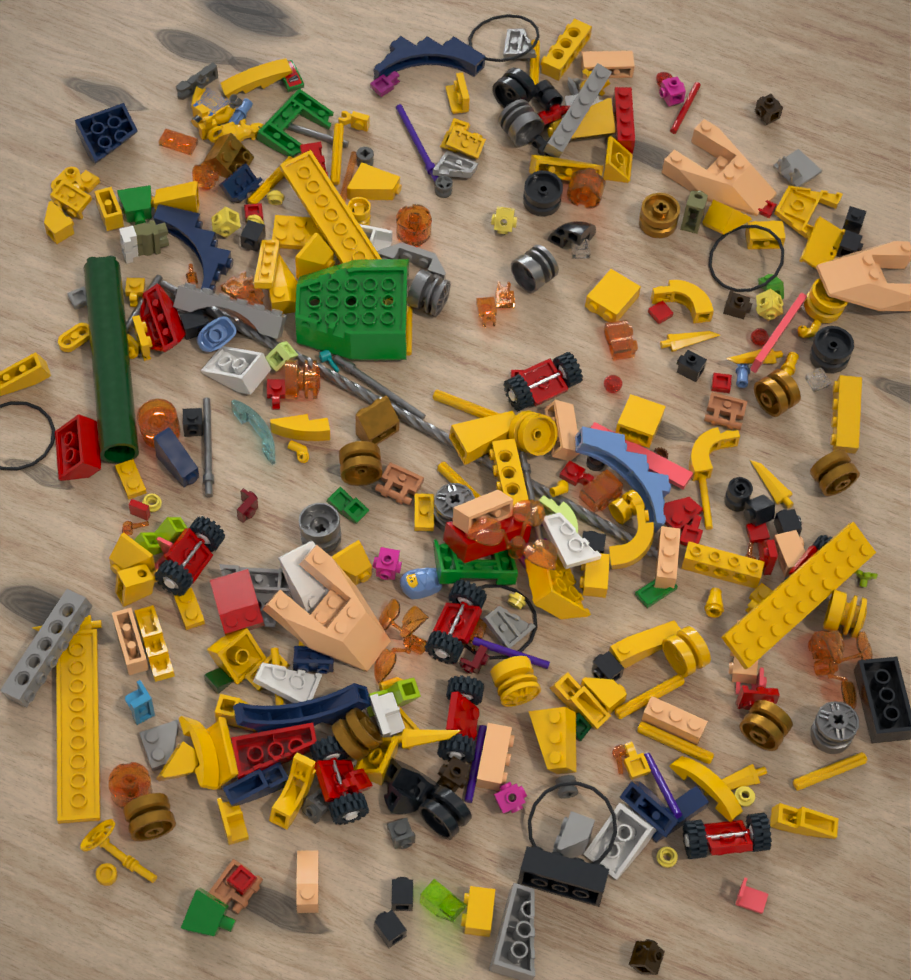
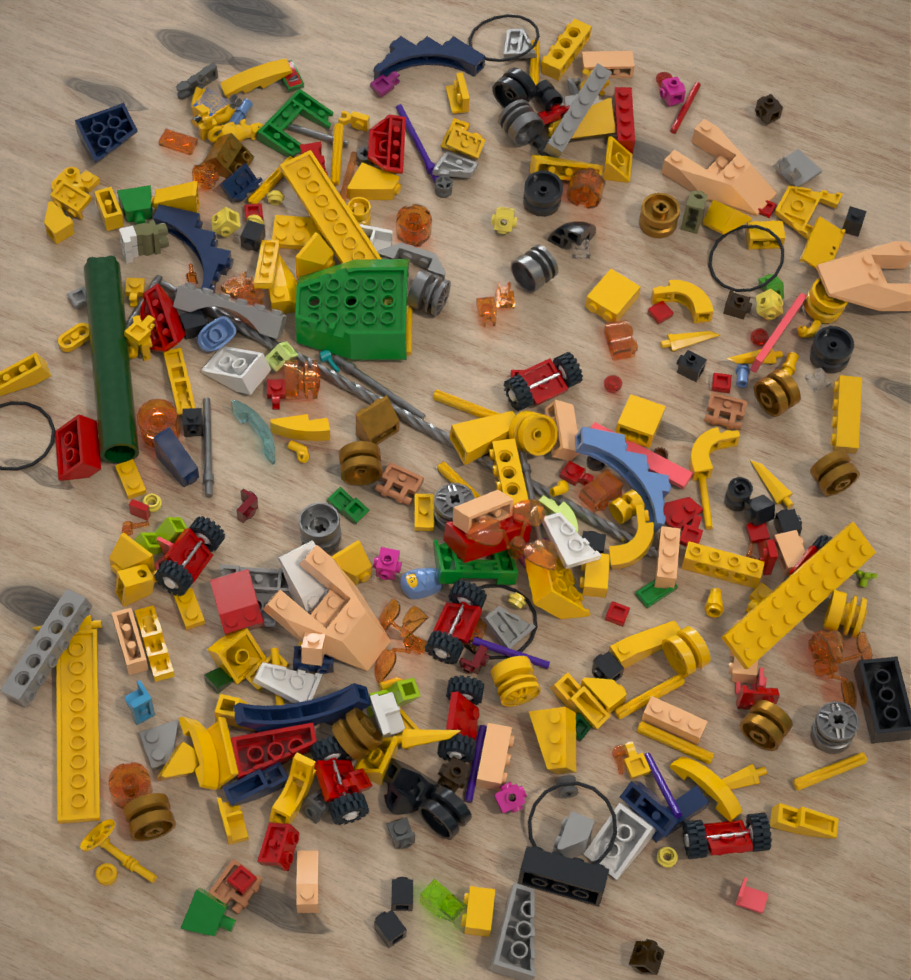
light yellow plate [734,786,755,807] -> none
black brick [836,230,863,257] -> none
none -> yellow plate [124,315,155,345]
none -> yellow slope [163,348,196,416]
none -> red bracket [257,823,300,871]
none -> light nougat brick [302,632,325,666]
none -> red wedge [367,114,406,174]
none -> red tile [605,601,630,627]

